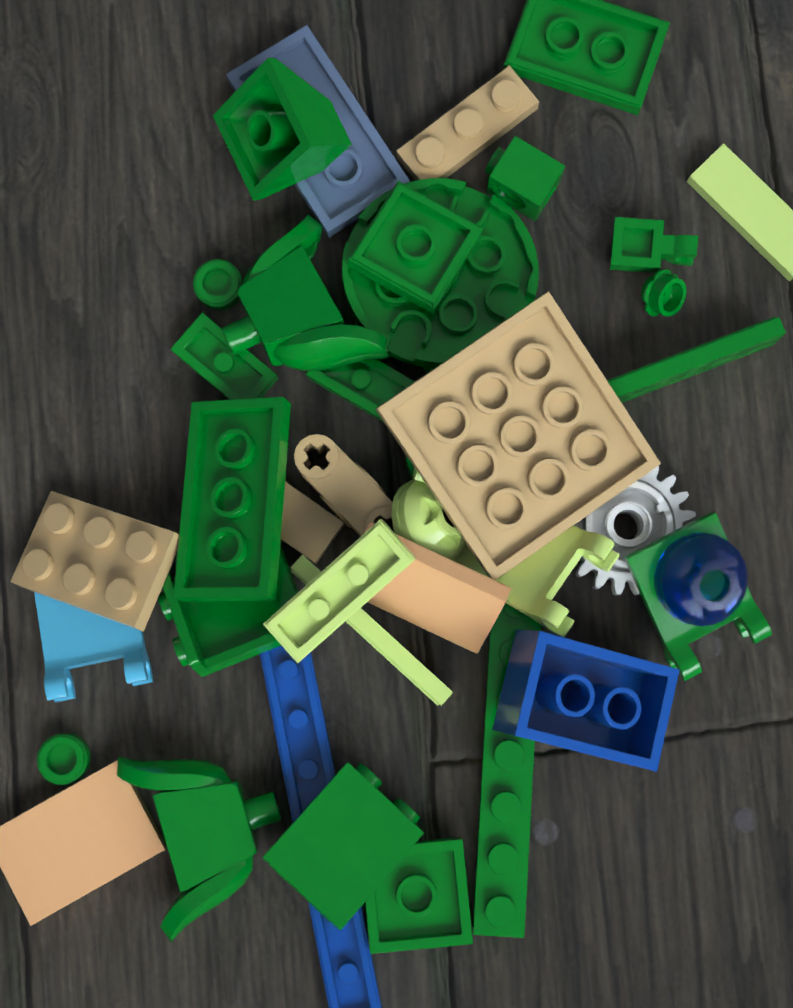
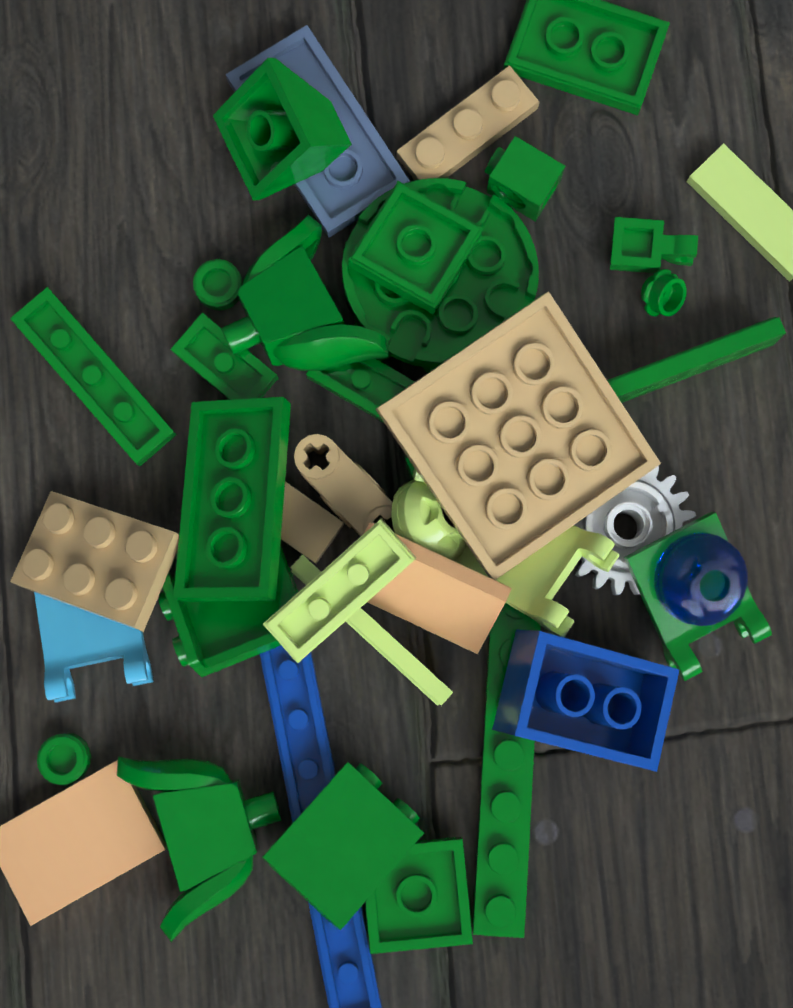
none -> green plate [10,287,177,466]

